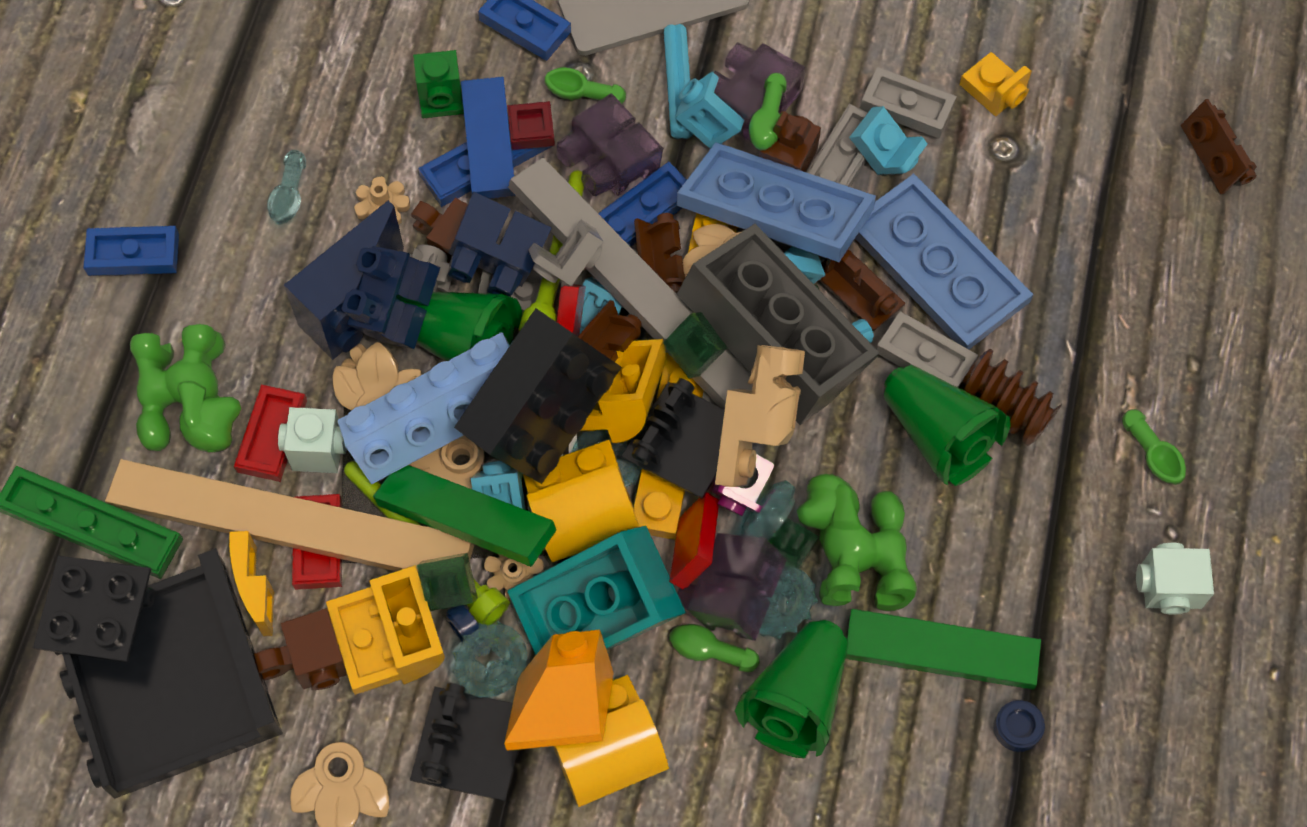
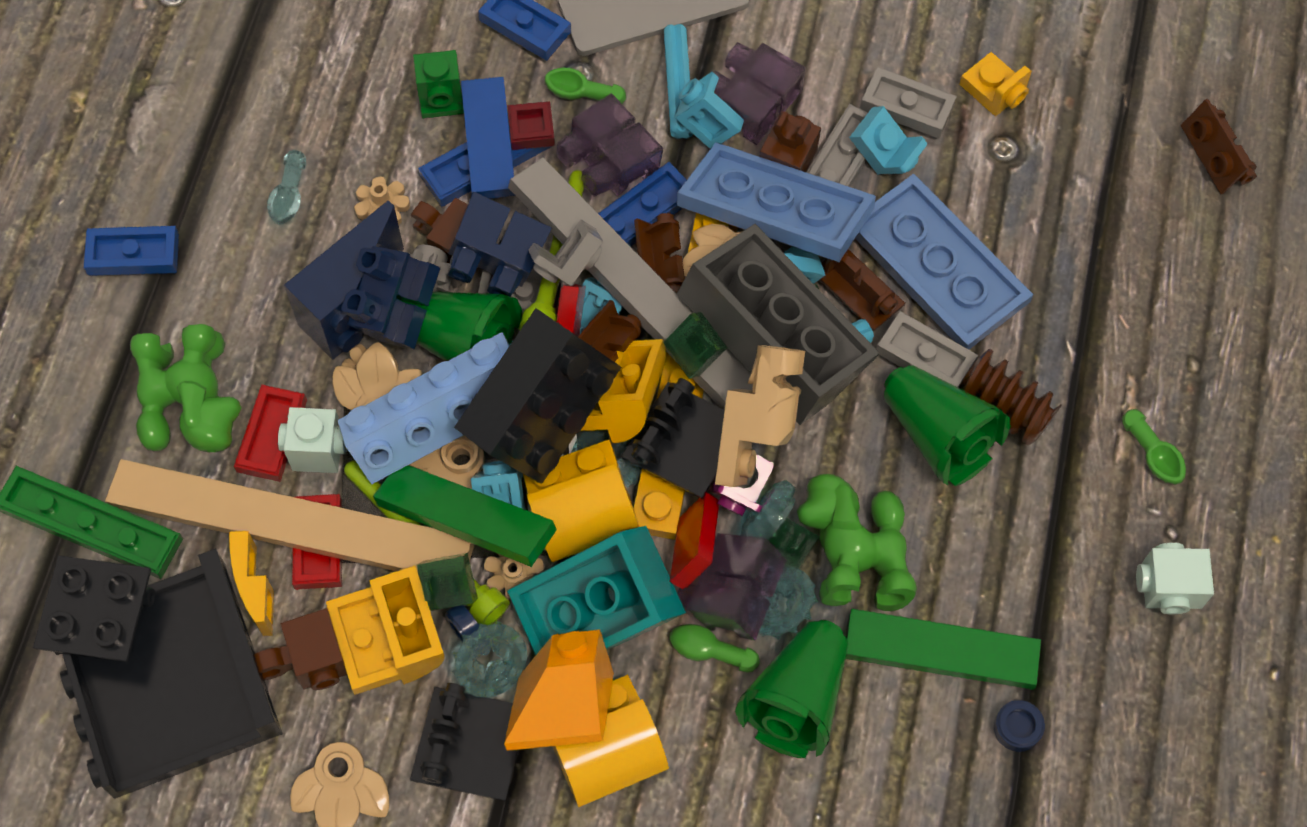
bright green piece [749,73,787,151] -> none

